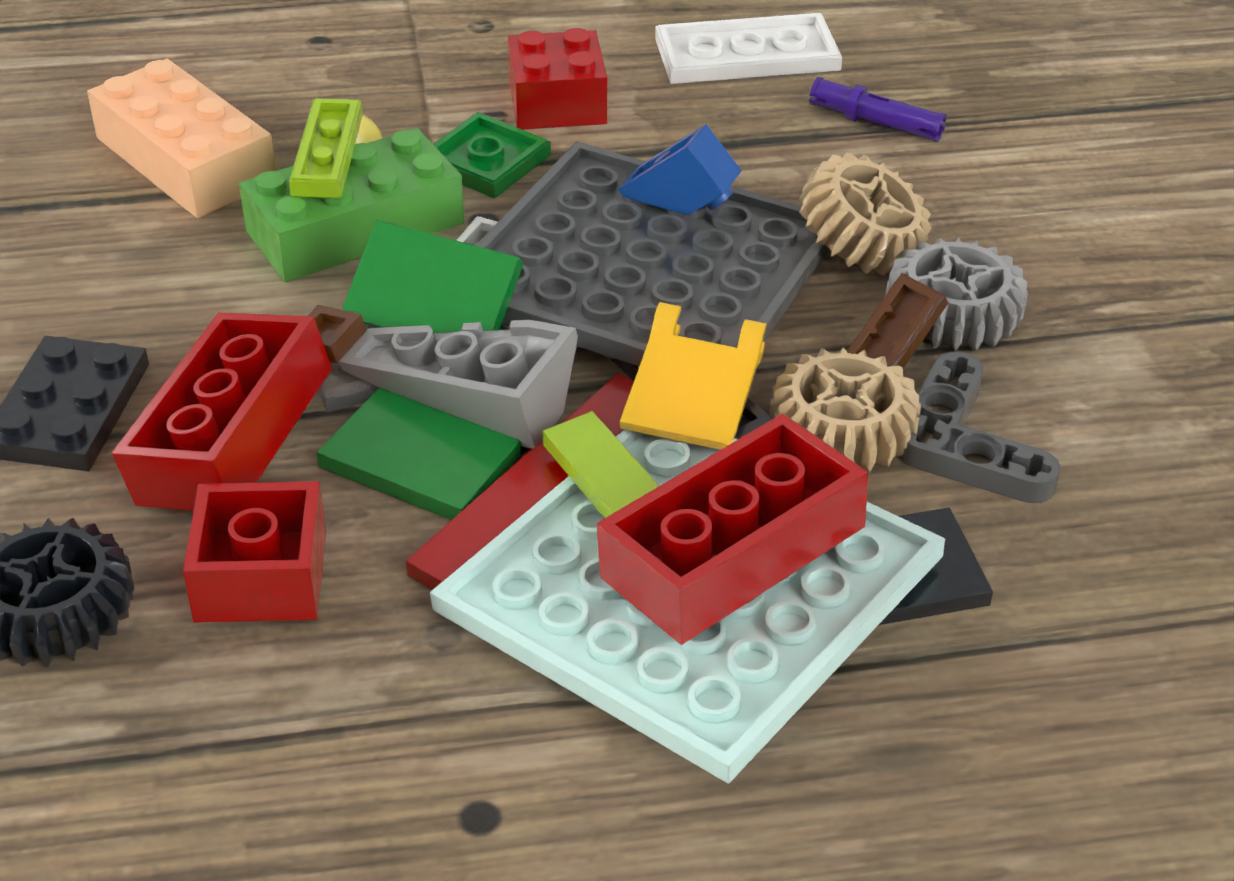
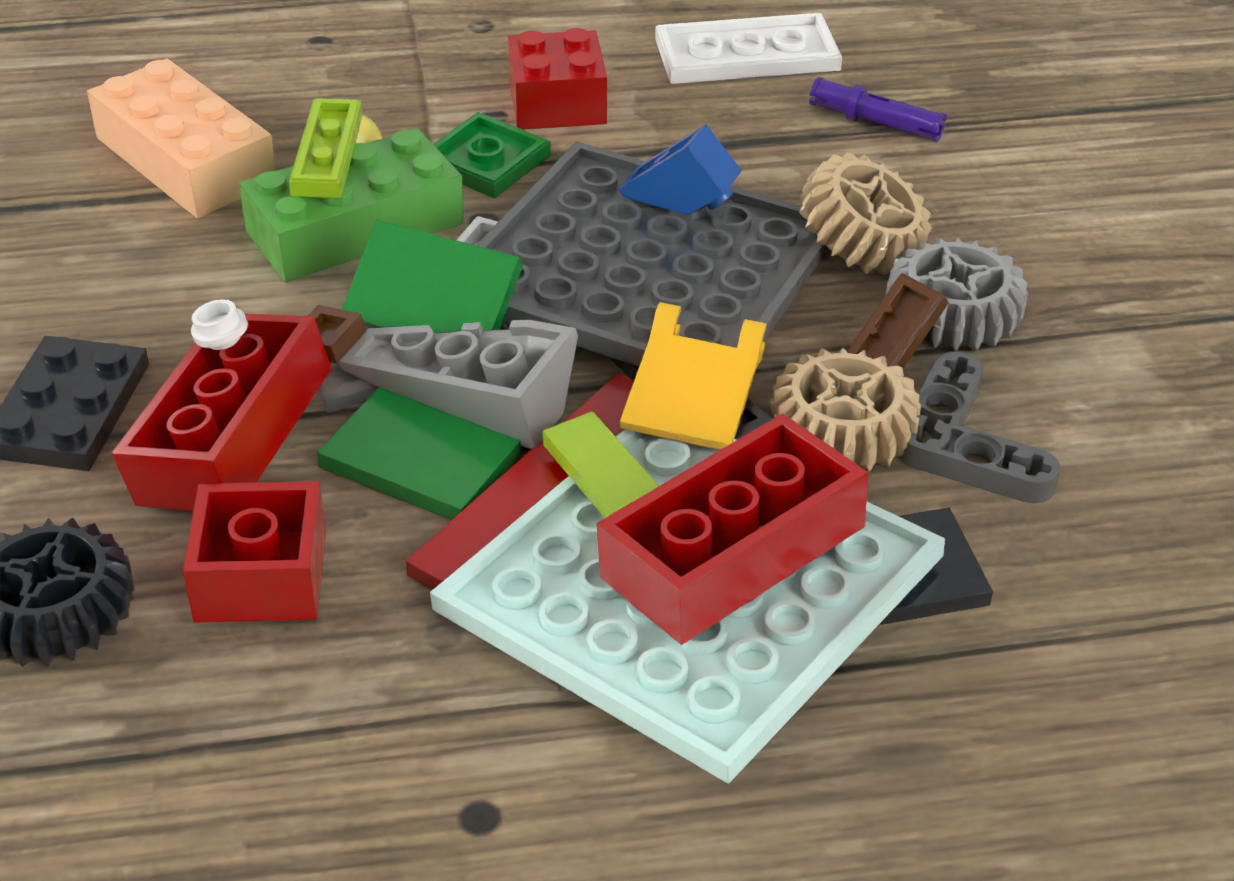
none -> white plate [191,299,248,350]

